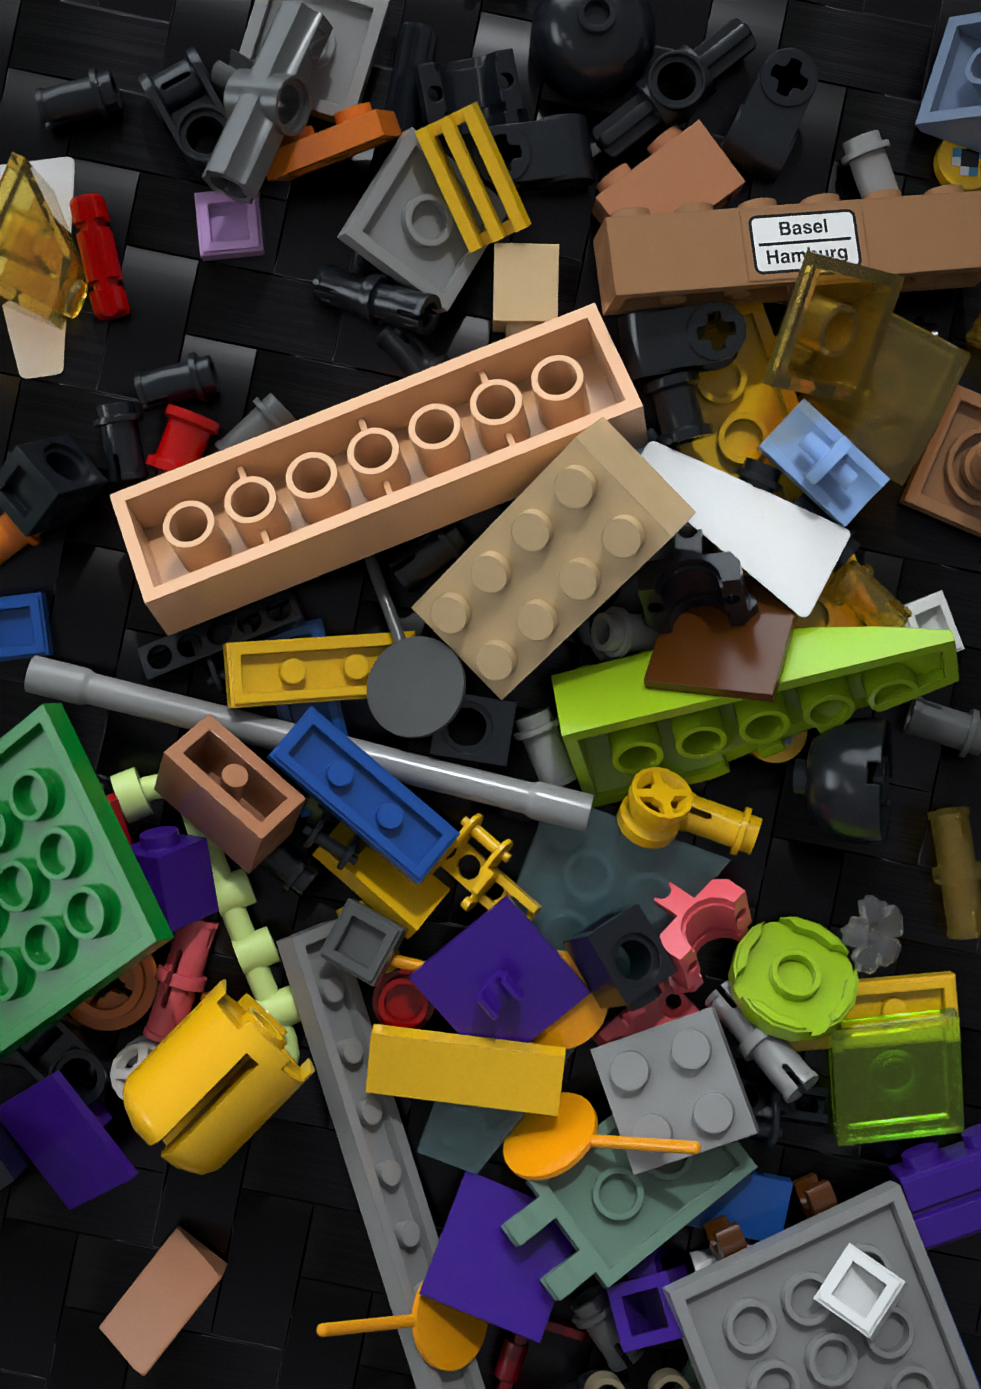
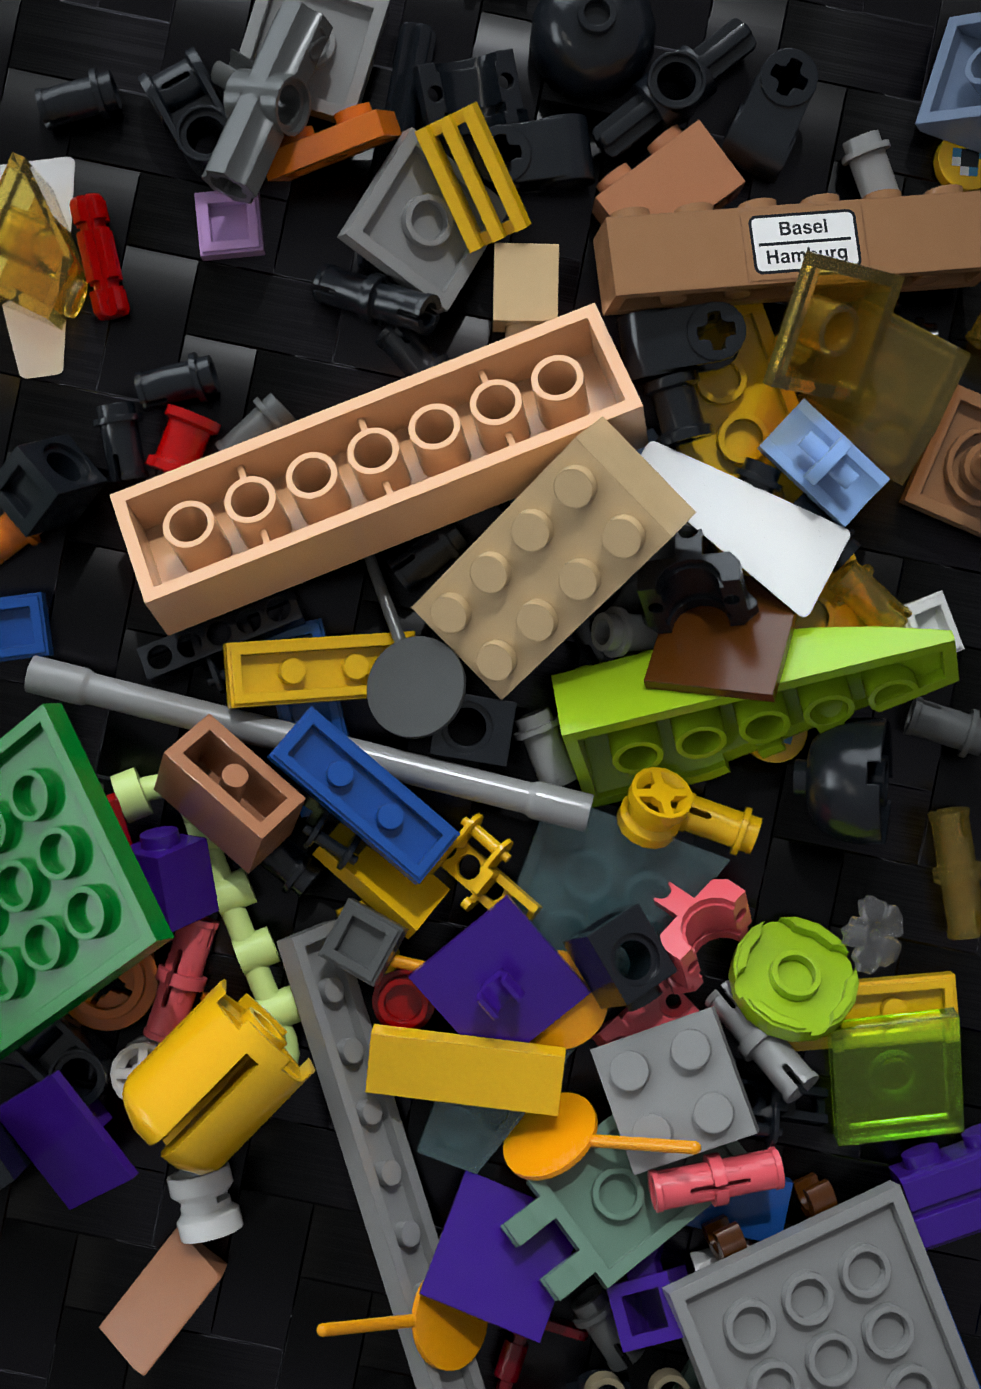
white slope [813,1243,908,1341] -> none
none -> white wheel [166,1161,243,1244]
none -> coral pin [647,1146,785,1213]

